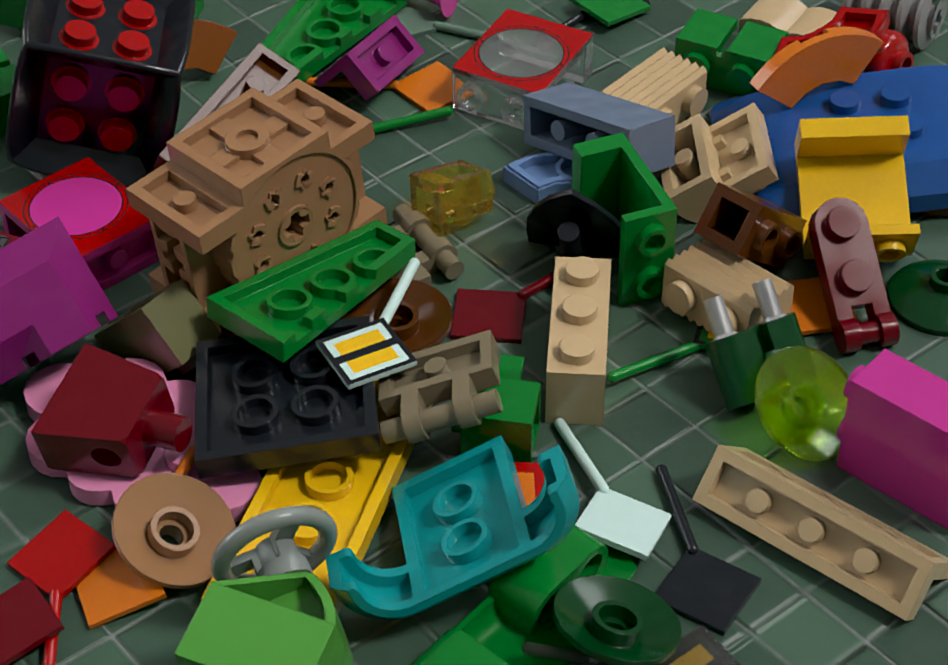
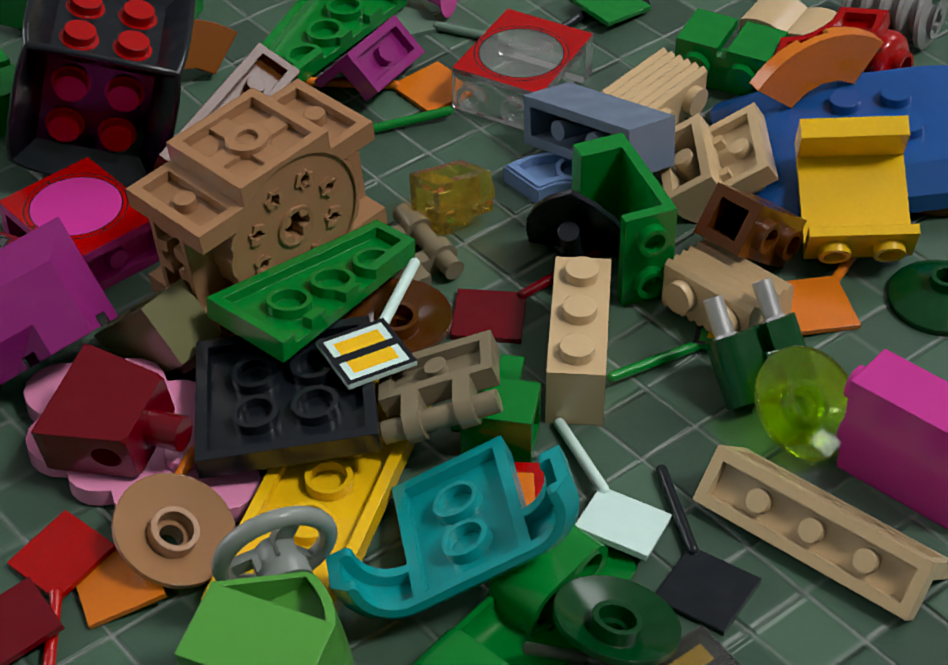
dark red plate [808,198,900,354] -> none

